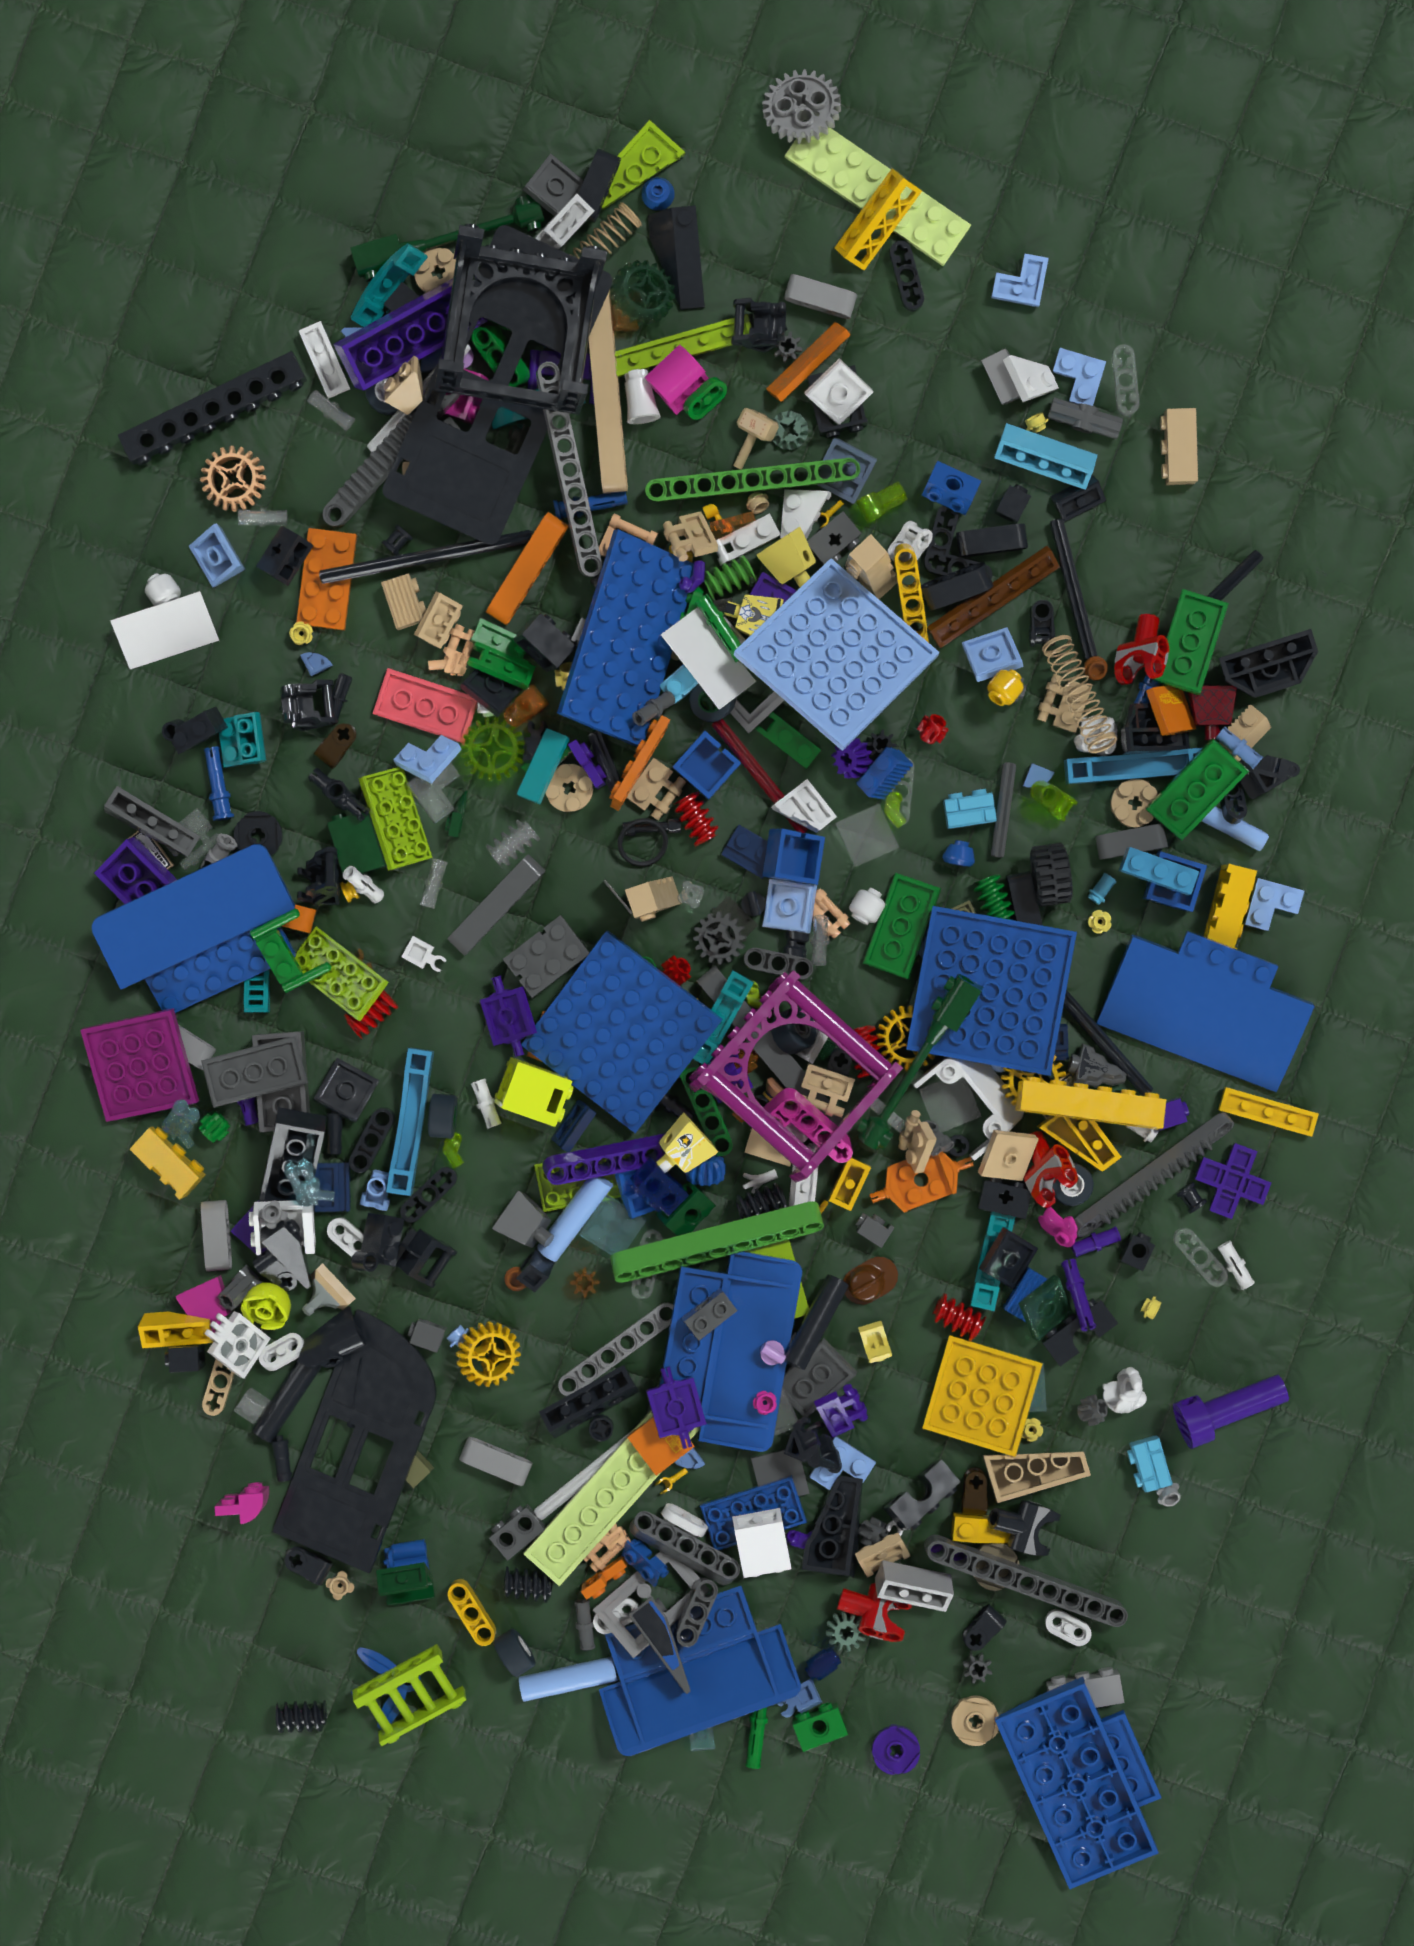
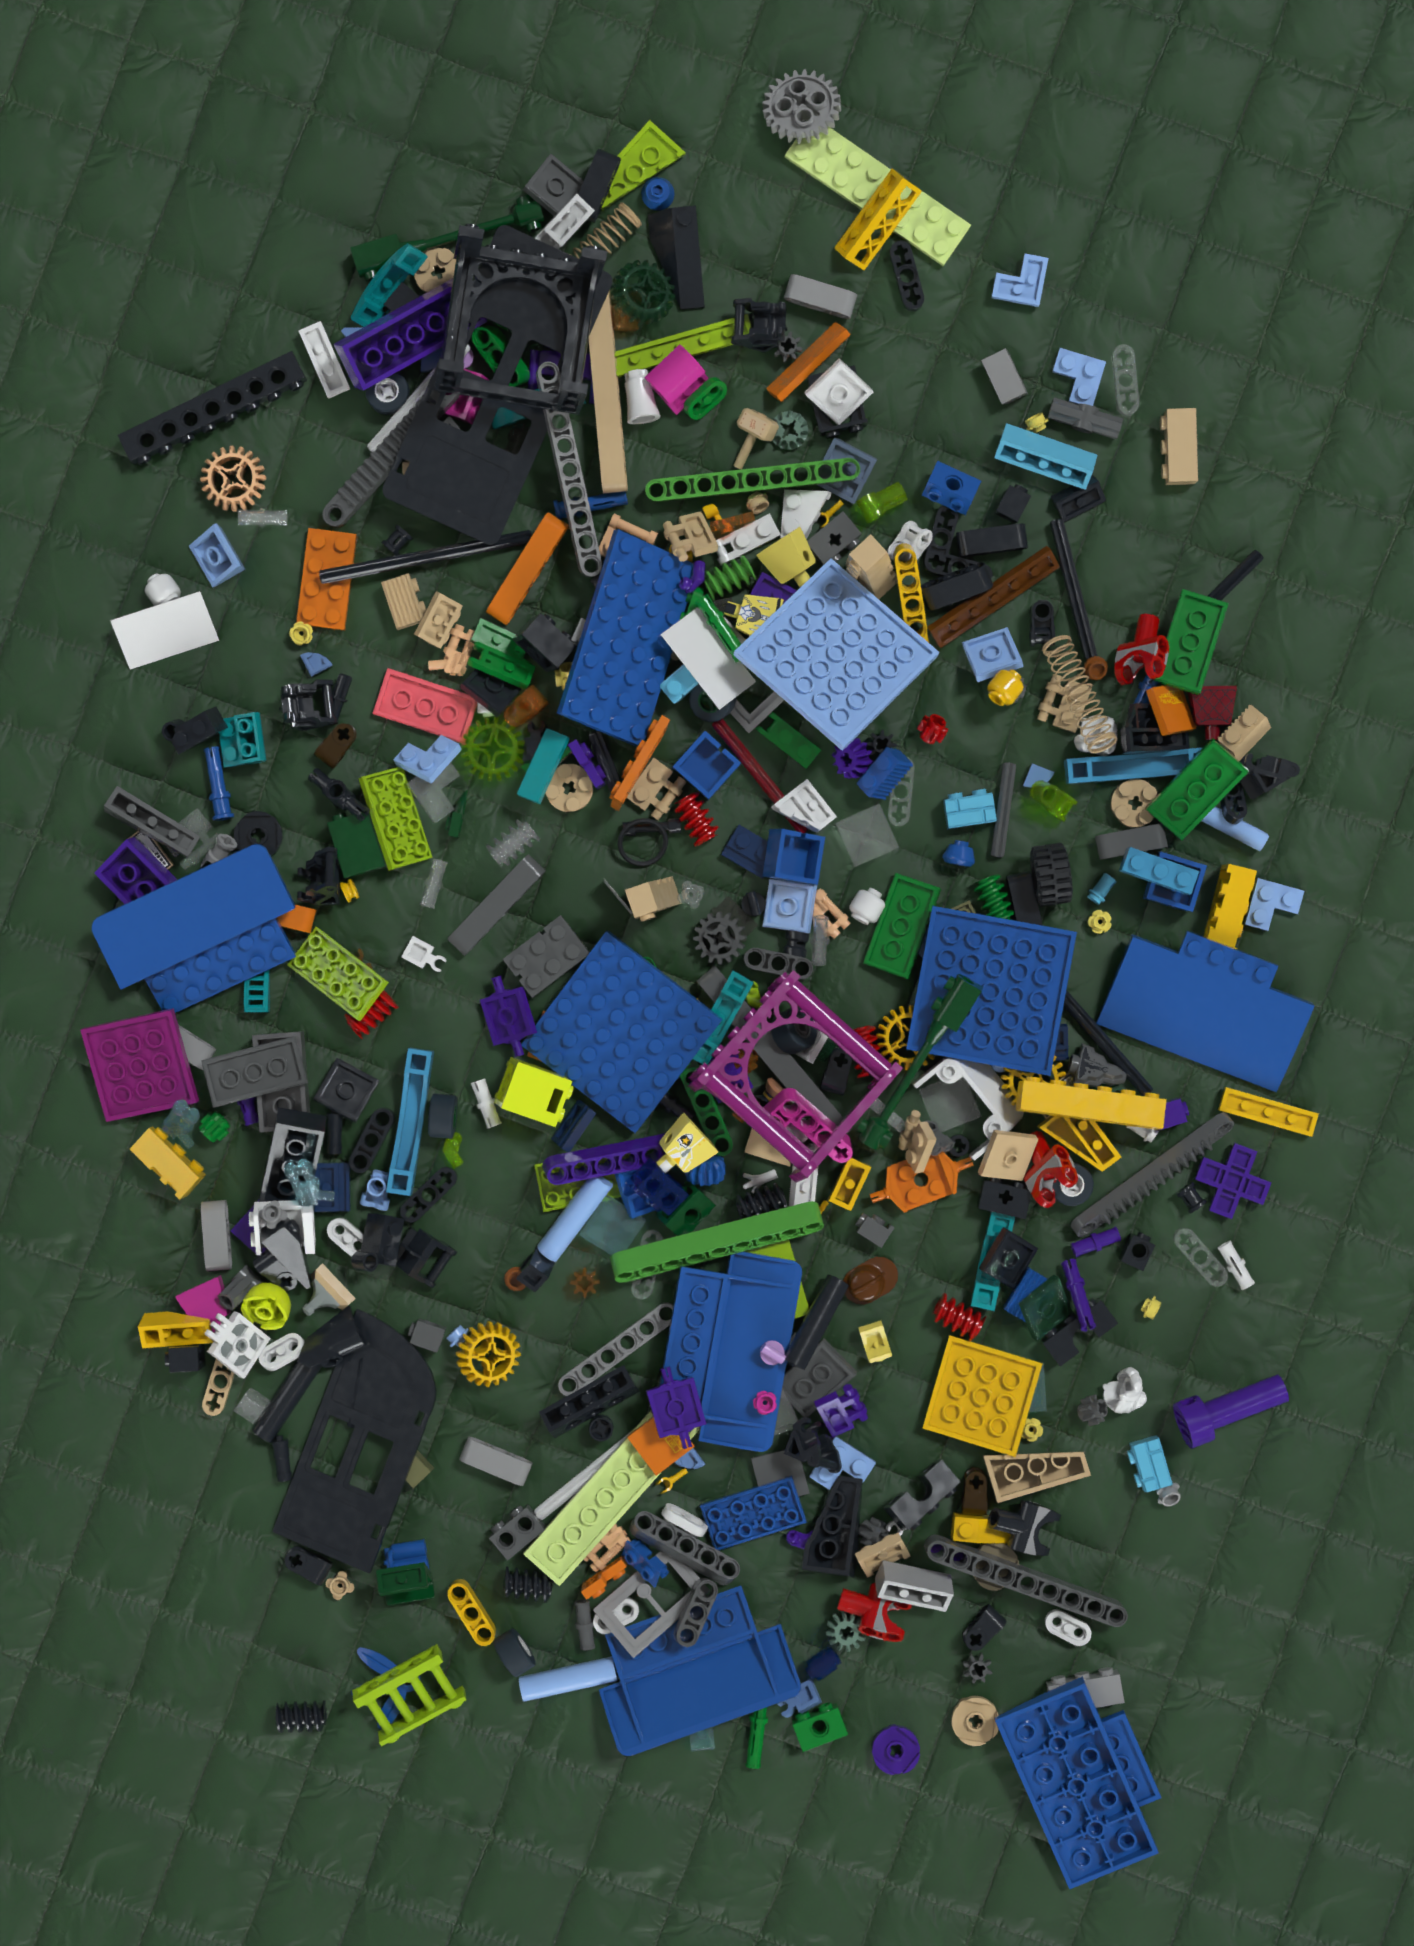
dark pink brick [215,1482,269,1524] -> none
green plate [250,909,331,993] -> none
black brick [256,525,314,586] -> none
clear pin [307,390,355,431] -> none
white pin [343,866,384,903] -> none
tan slope [384,356,423,415] -> none
dark grey torso [492,1191,554,1248] -> none
slope [627,1597,690,1694] -> none
dark grey pin [632,691,675,726] -> none
red gear [661,955,691,986] -> none
dark grey brick [681,1288,738,1340] -> none
white panel [733,1508,791,1578] -> none
tan plate [801,1063,855,1118] -> none
clear neon green arm [884,791,907,828] -> none
white wing [1003,355,1059,402] -> none
dark pink plate [1038,1207,1078,1247] -> none
medium blue pin [1215,727,1263,769] -> none
black wedge [1218,629,1318,698] -> none

